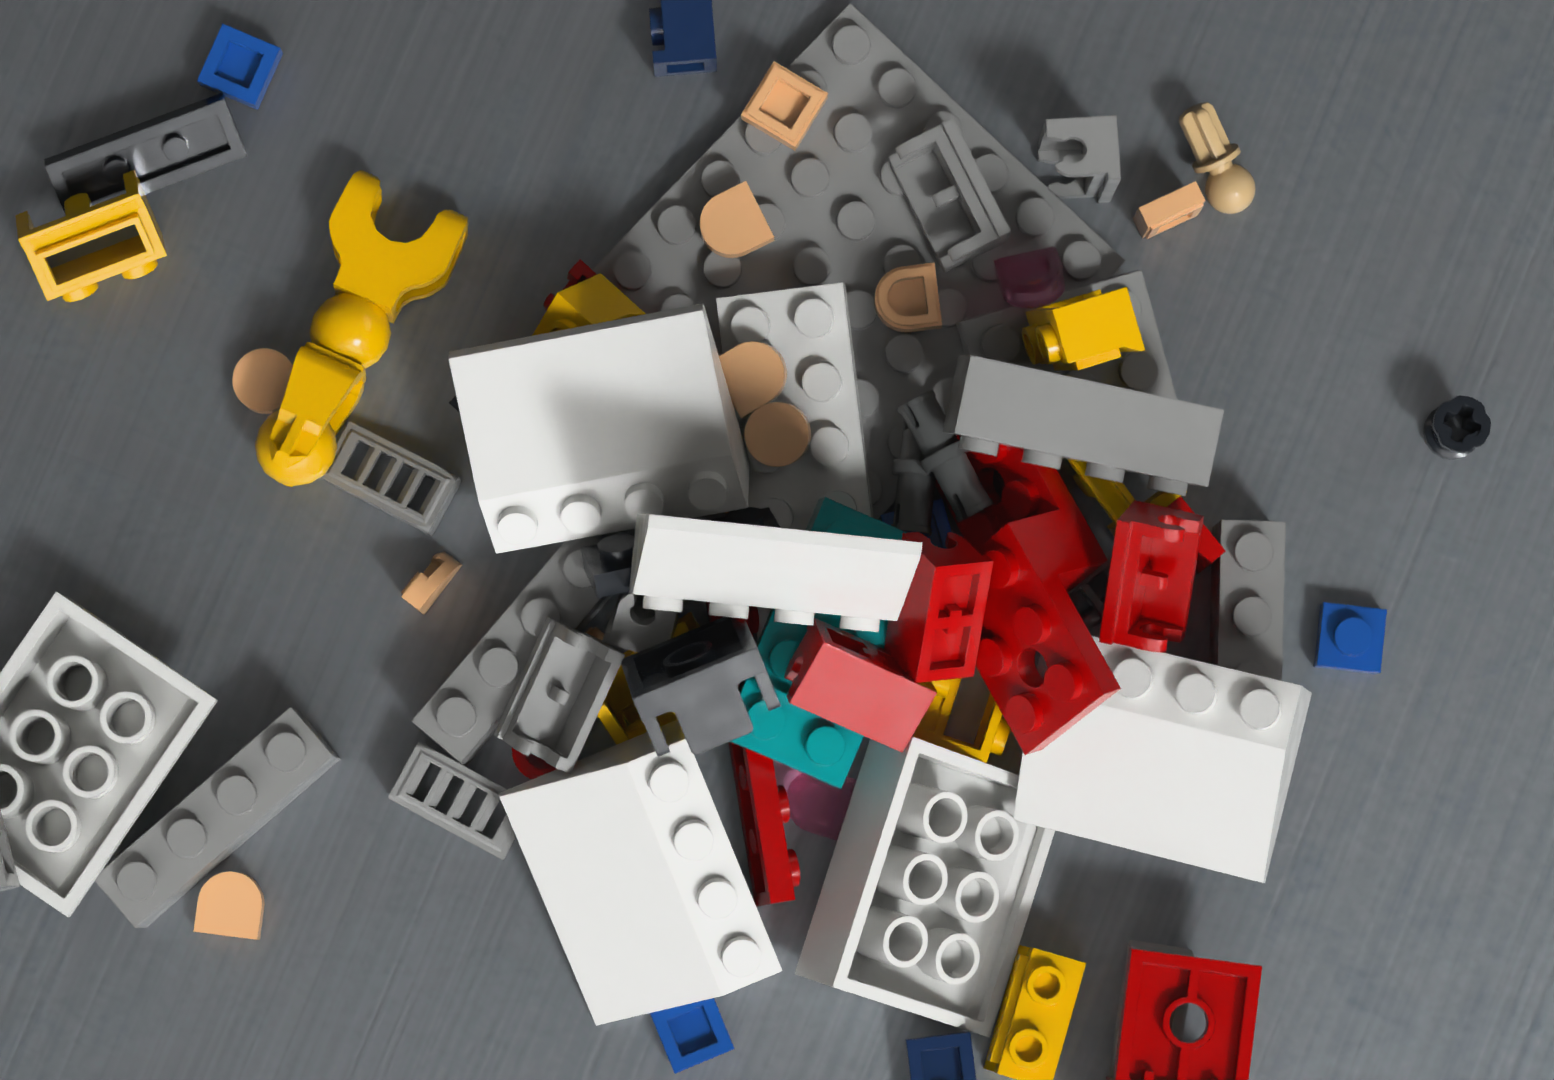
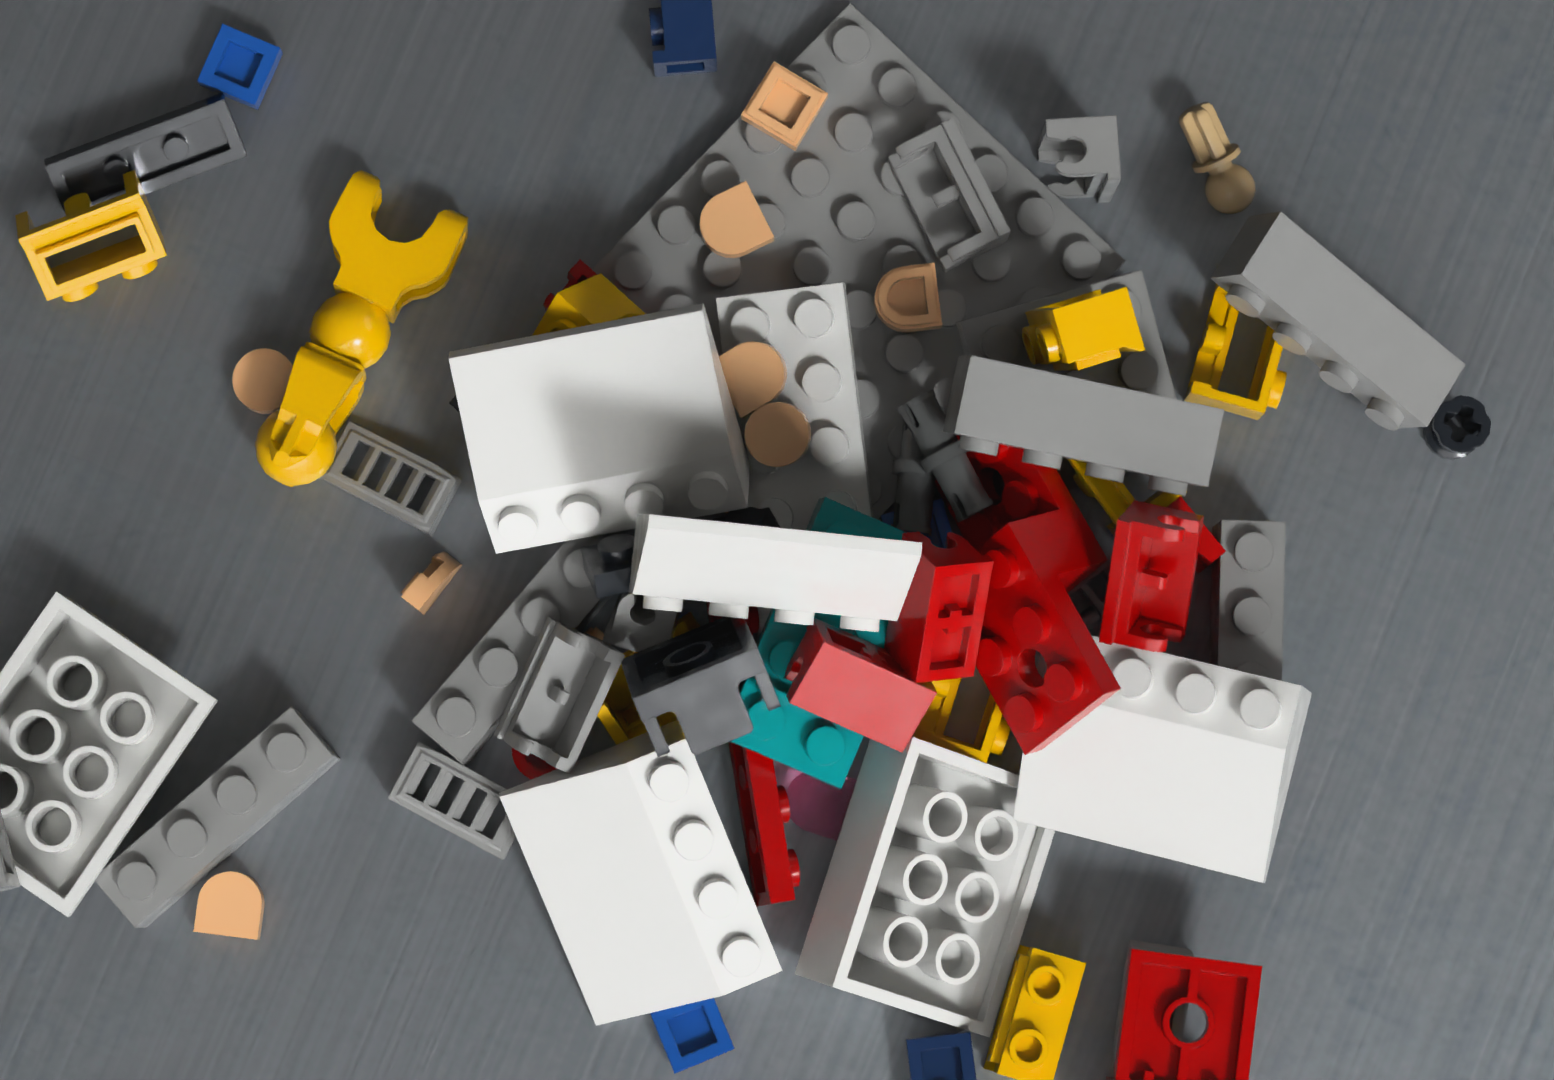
clear pink tile [993,246,1065,308] -> none
light nougat tile [1133,181,1206,239] -> none
blue plate [1314,602,1387,674] -> none
none -> yellow window [1184,283,1287,420]
none -> light grey brick [1210,211,1466,431]

